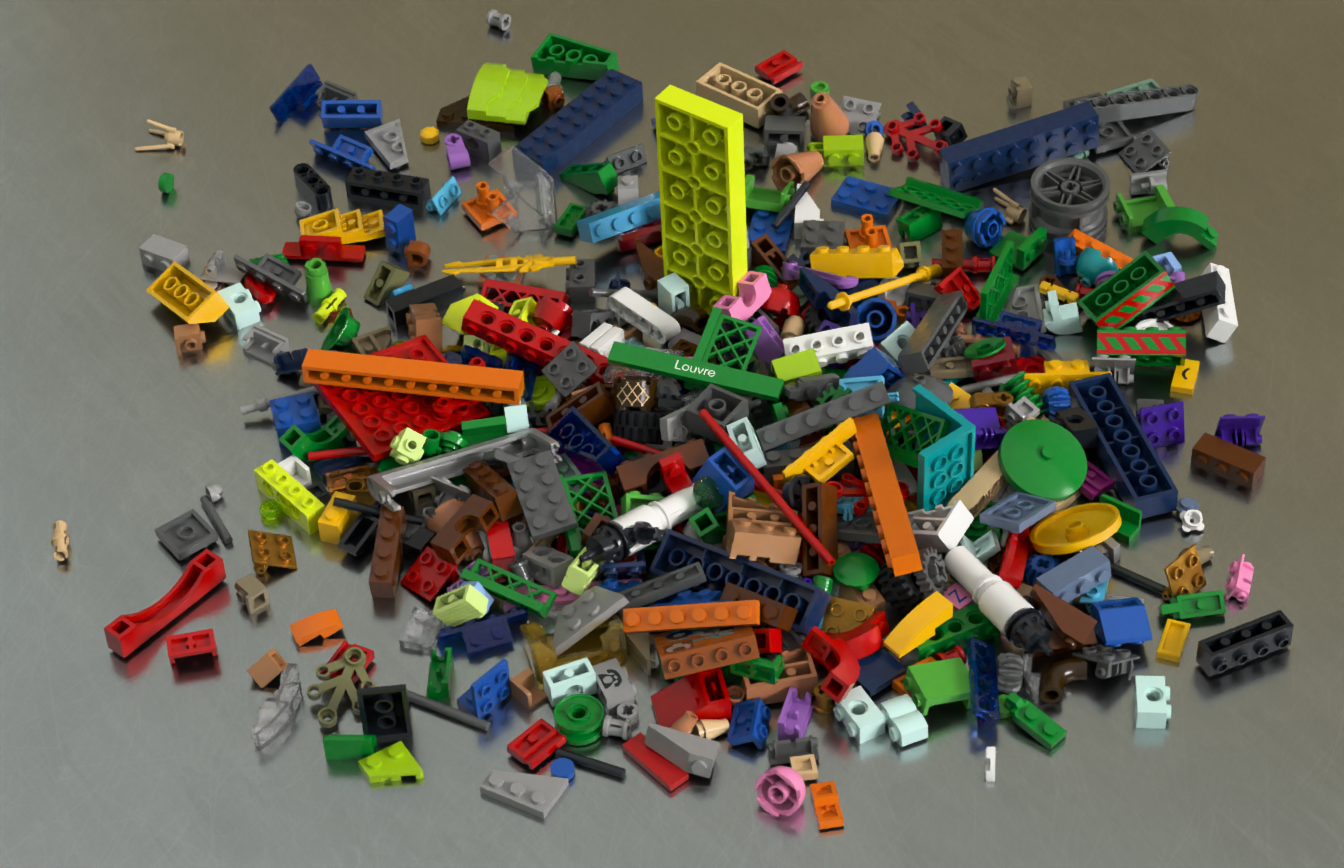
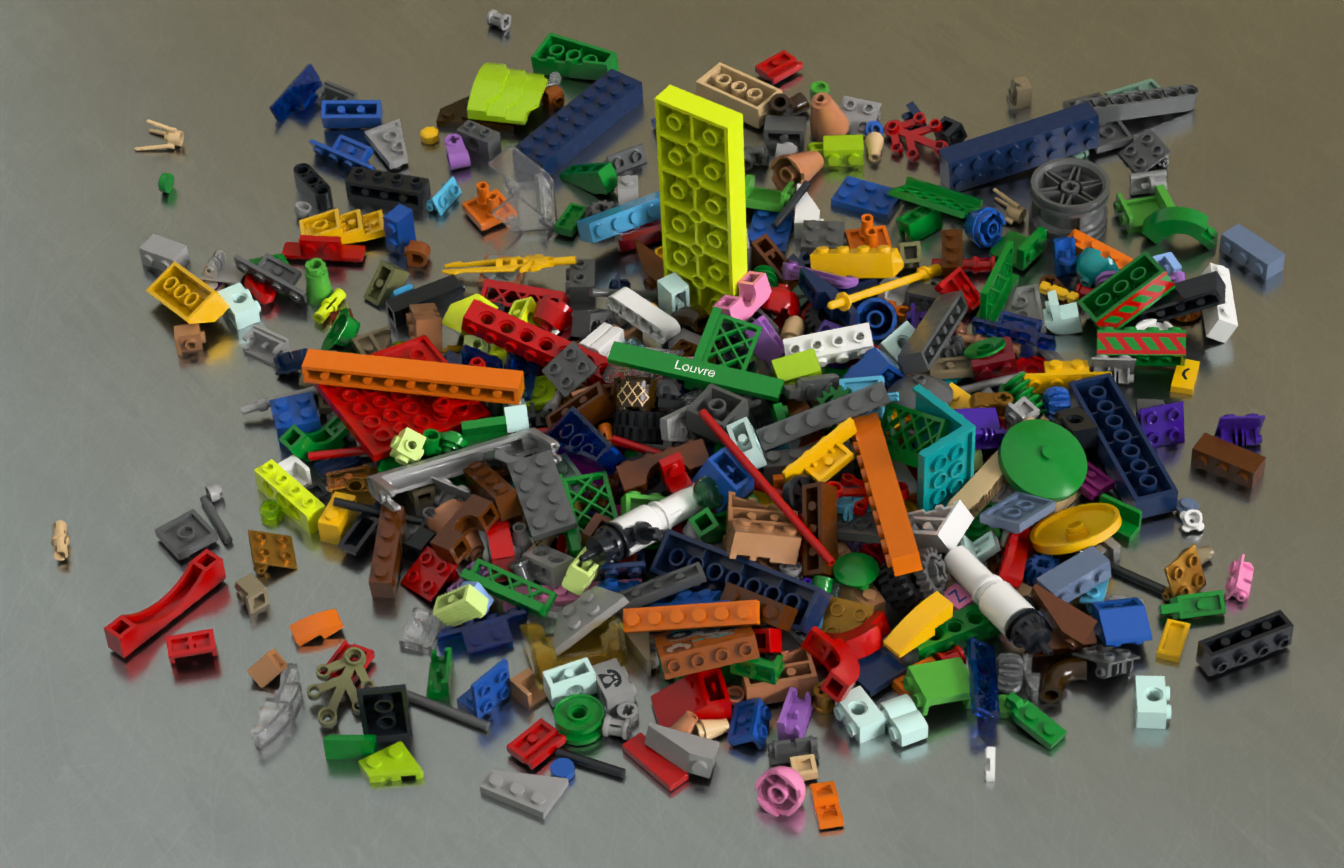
none -> sand blue brick [1219,223,1285,281]

